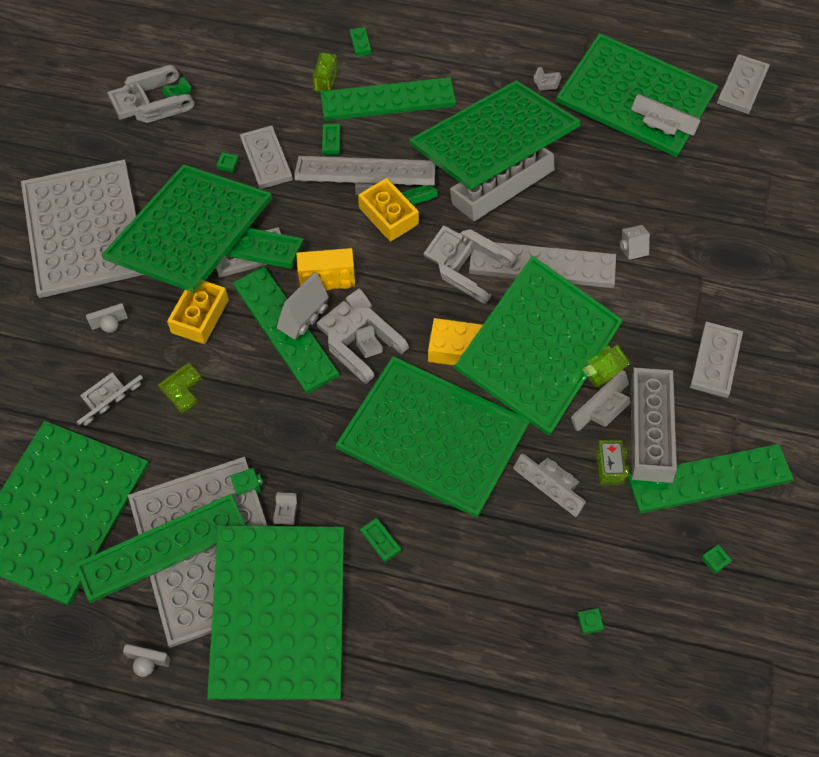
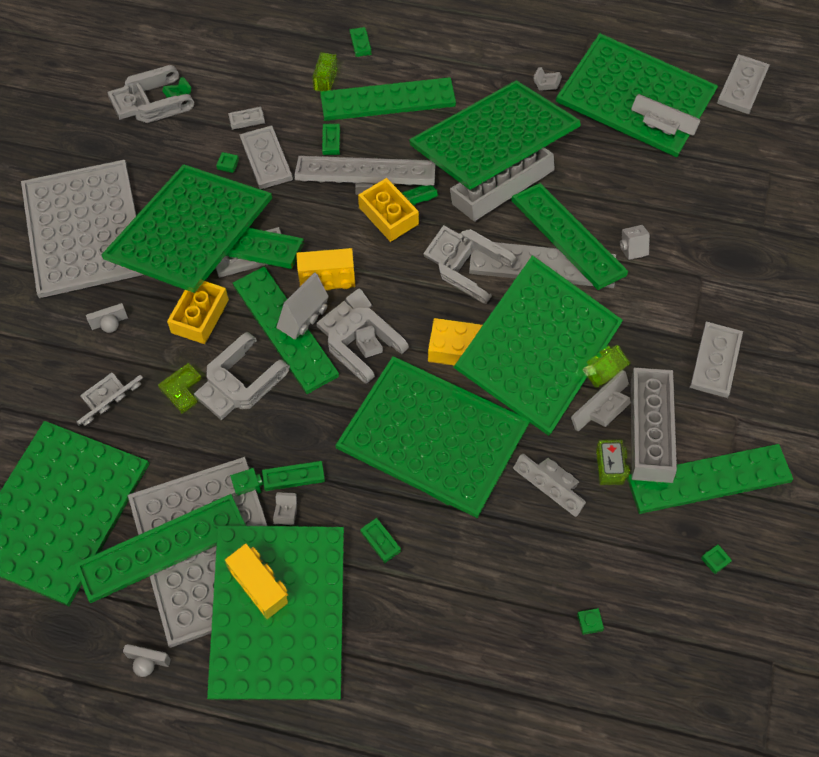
none -> light grey plate [194,332,290,420]
none -> yellow brick [225,544,288,619]
none -> light grey plate [228,107,265,130]
none -> green plate [262,461,325,491]
none -> green plate [511,183,628,290]

